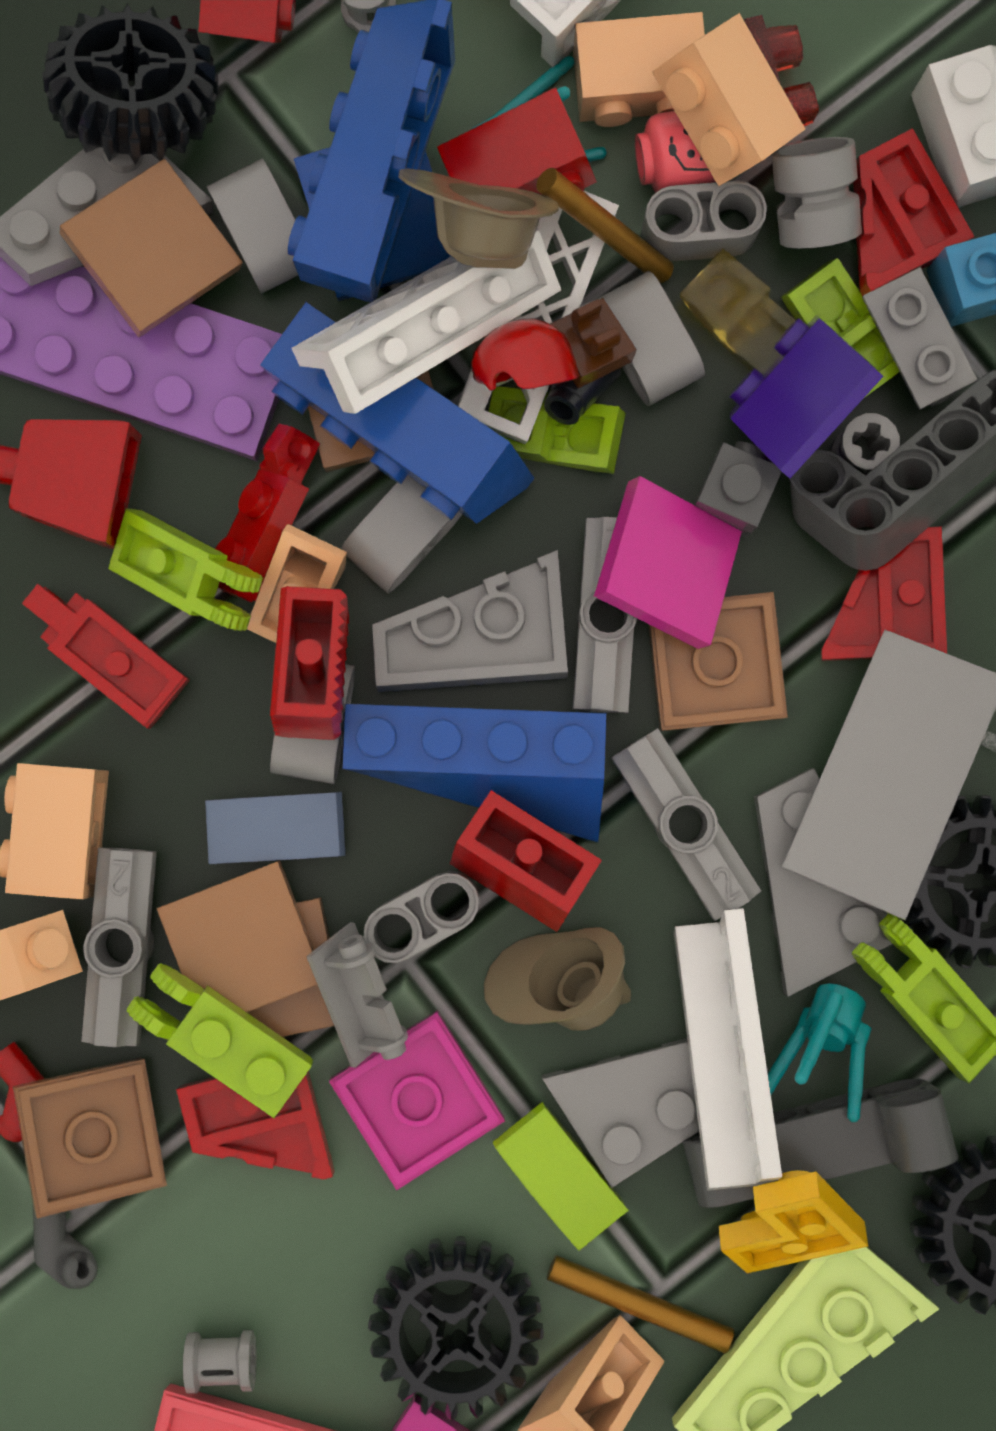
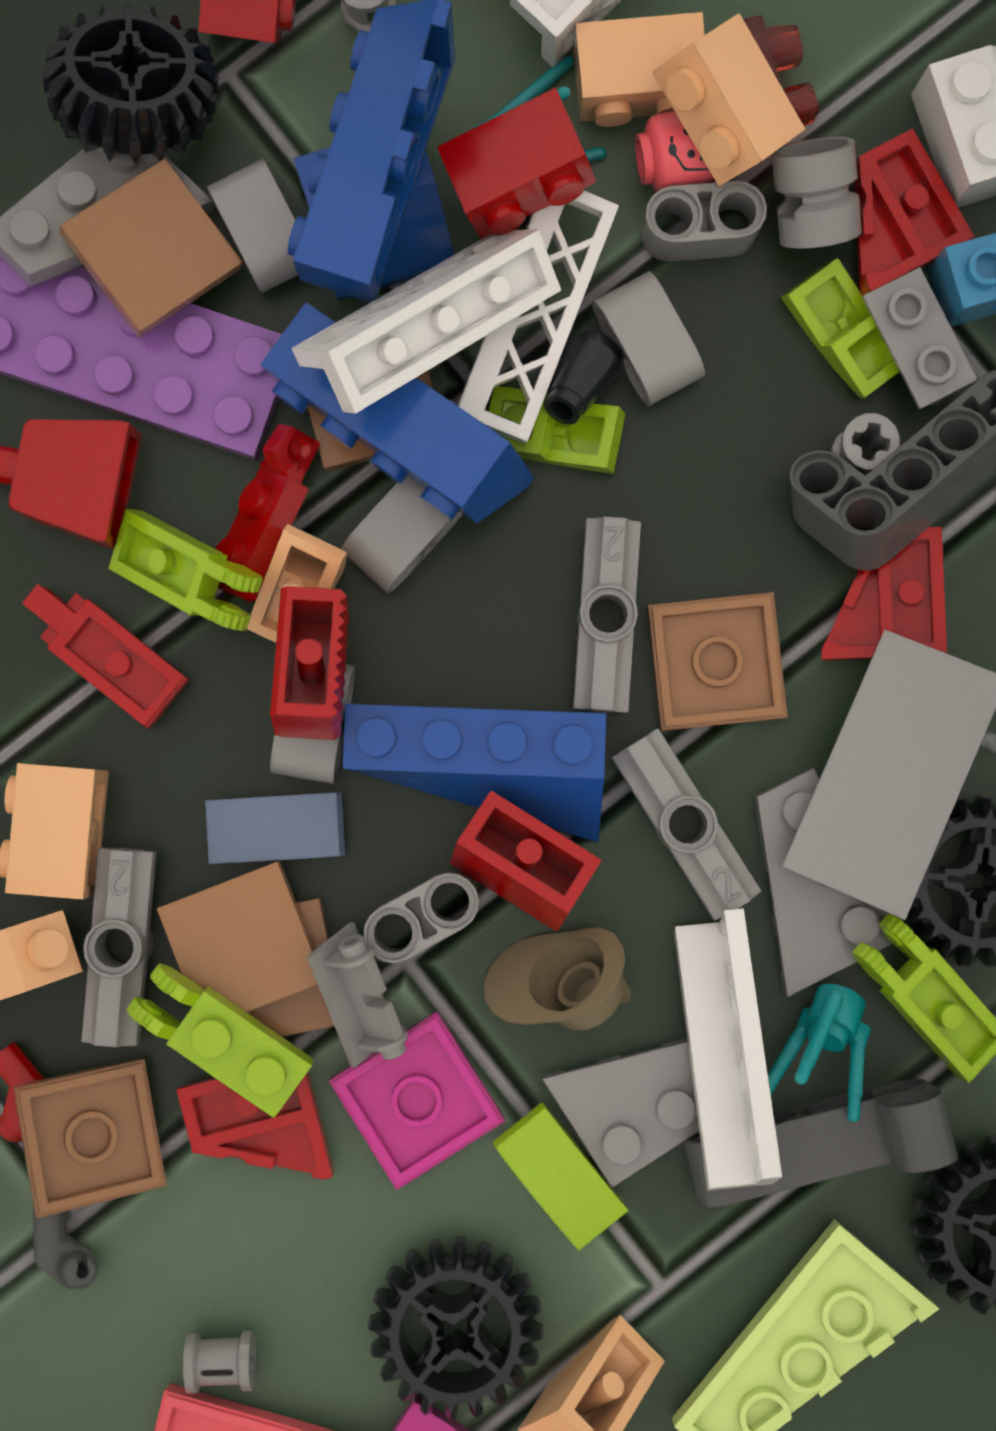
light grey wing [372,550,568,692] -> none
dark tan piece [398,168,559,269] -> none
red hair [471,318,580,391] -> none
pearl gold bar [536,168,674,283] -> none
pearl gold bar [547,1255,734,1354] -> none
reddish brown tile [550,298,637,389] -> none
dark pink tile [594,476,742,649] -> none
clear yellow slope [680,249,796,374] -> none
dark grey brick [693,441,782,539] -> none
yellow plate [719,1170,868,1273] -> none
dark purple slope [729,315,884,478] -> none

